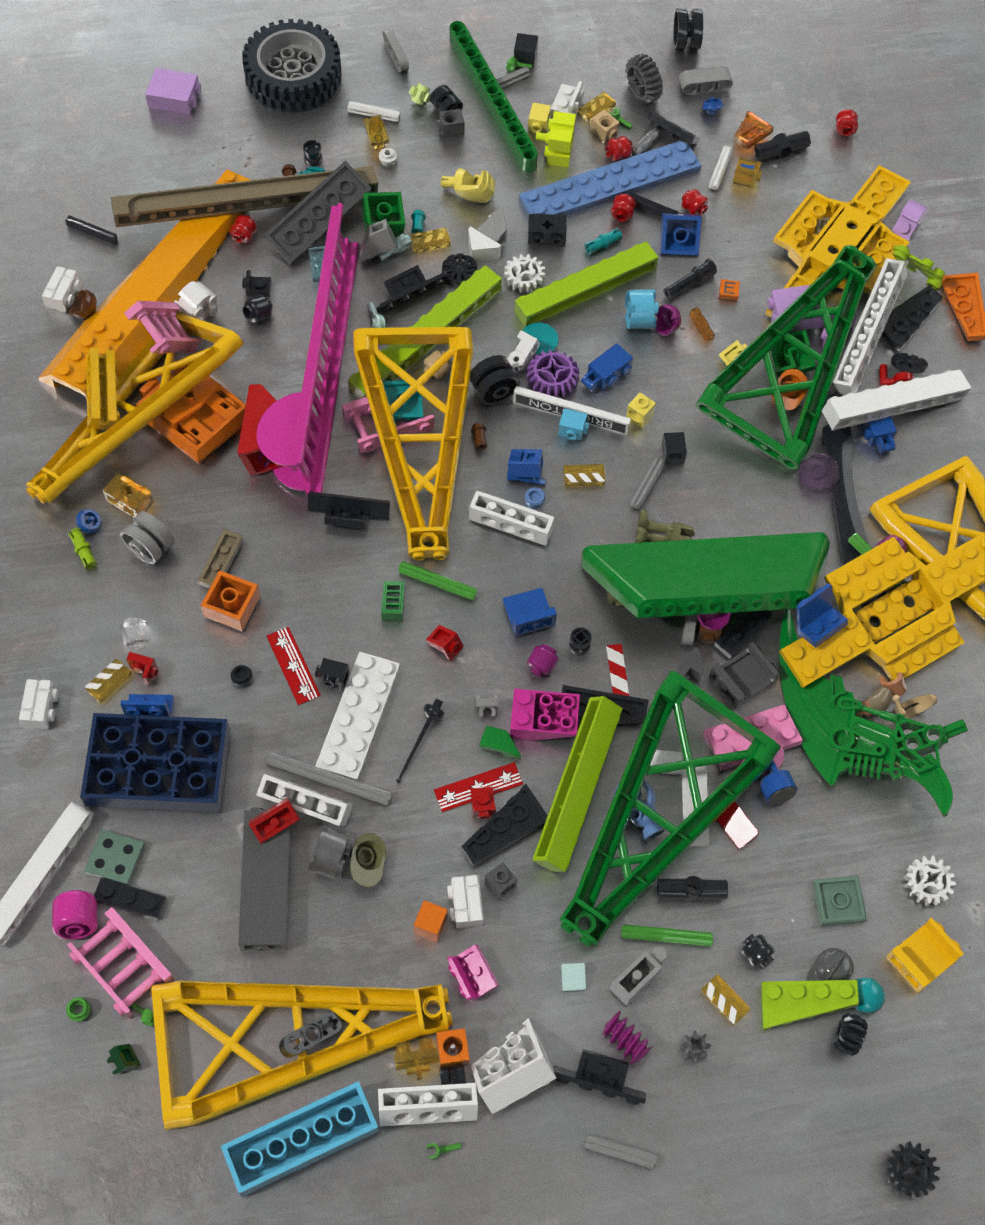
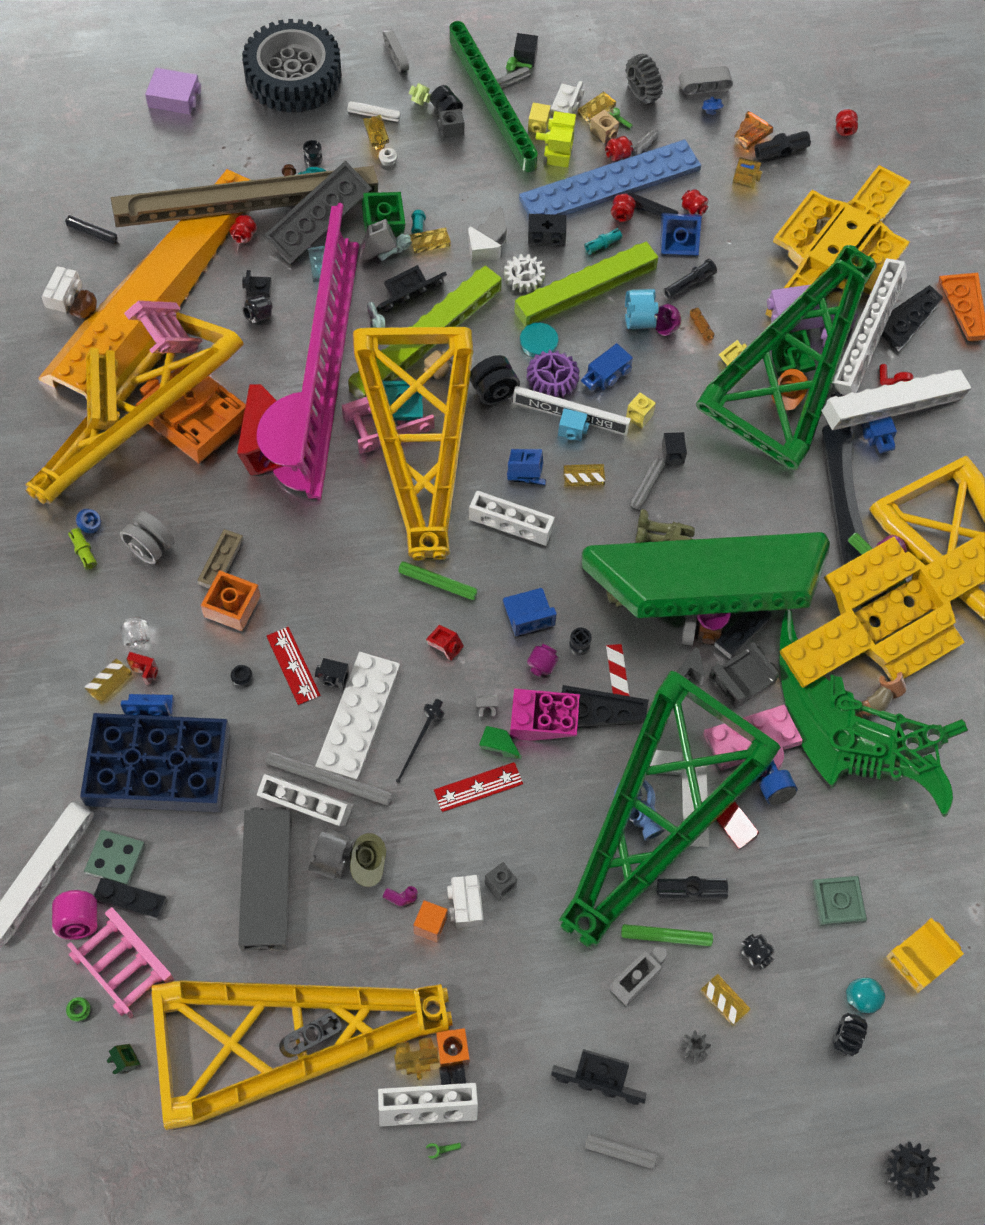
white brick [19,679,59,730] -> none
clear yellow brick [102,473,154,517] -> none
bright green hand [129,1003,154,1027] -> none
white brick [174,281,218,321] -> none
medium azure brick [221,1081,379,1197] -> none
red slope [248,798,300,844] -> none
black bracket [308,491,390,529] -> none
green slope [381,581,405,621] -> none
light yellow piece [441,168,495,203] -> none
black wheel [442,253,477,285] -> none
bracket [447,944,499,1001] -> none
black wing [461,784,548,868] -> none
red bracket [470,787,496,819] -> none
reddish brown pin [471,423,488,450] -> none
white wedge [471,1018,556,1114] -> none
white leg [508,331,540,372] -> none
medium blue tile [525,487,545,509] -> none
lime brick [532,696,623,872] -> none
light aqua slope [560,963,586,992] -> none
magenta piece [602,1010,654,1065] -> none
black plate [646,111,700,146] -> none
black wheel [673,8,703,49] -> none
white axle [709,145,733,191] -> none
orange tile [719,279,740,301] -> none
lime wing [761,980,859,1031] -> none
blue bracket [797,583,848,648] -> none
clear purple tile [798,454,840,493] -> none
dark grey piece [807,948,854,981] -> none
black wheel [890,353,928,373] -> none
lavender brick [892,199,929,241] -> none
lime plant [892,245,945,290] -> none
tan helmet [892,694,937,719] -> none
white gear [904,856,956,906] -> none
none -> magenta arm [383,886,418,906]

